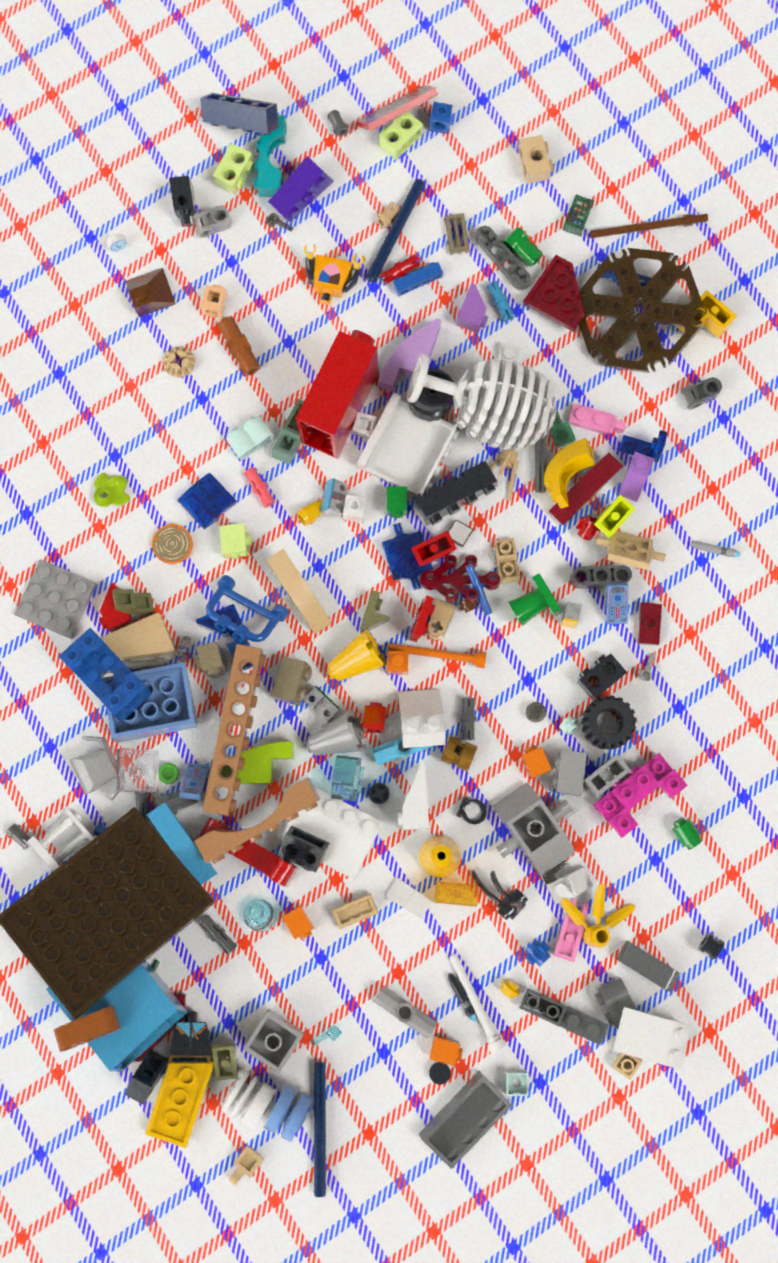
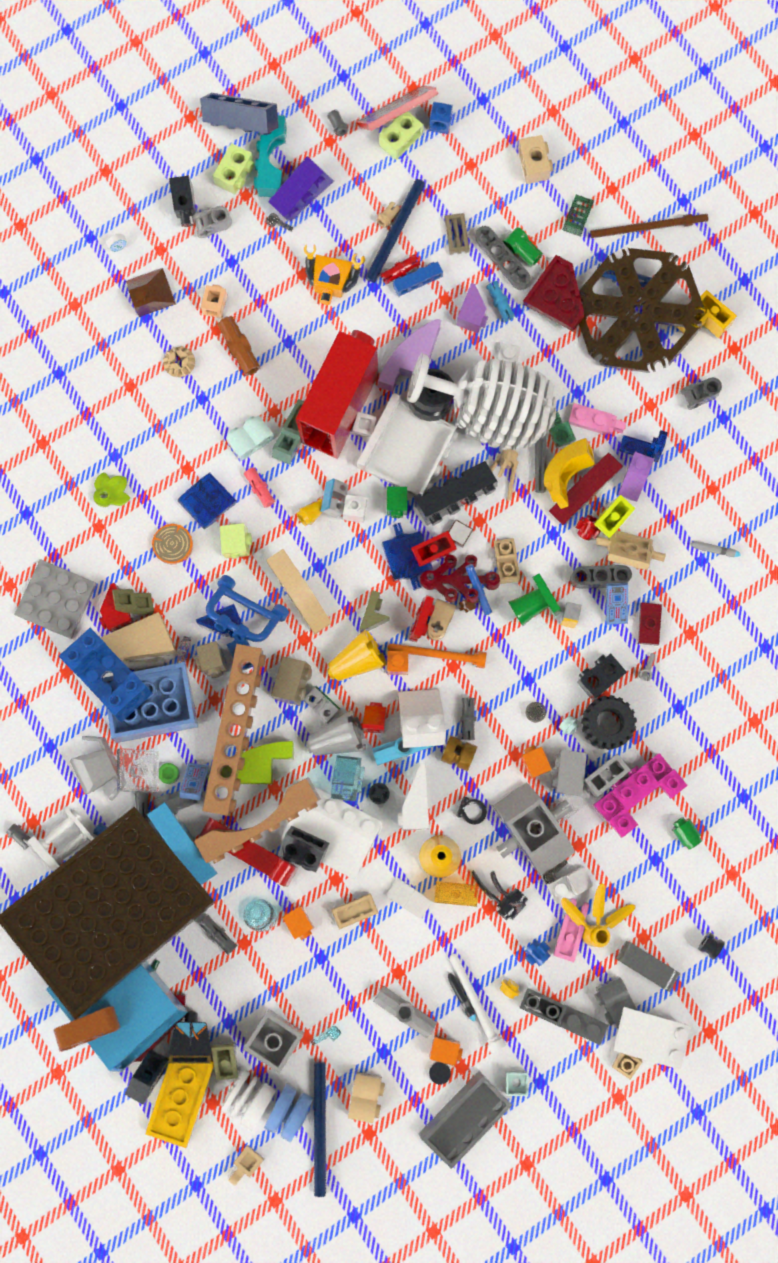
none -> tan brick [348,1072,385,1123]

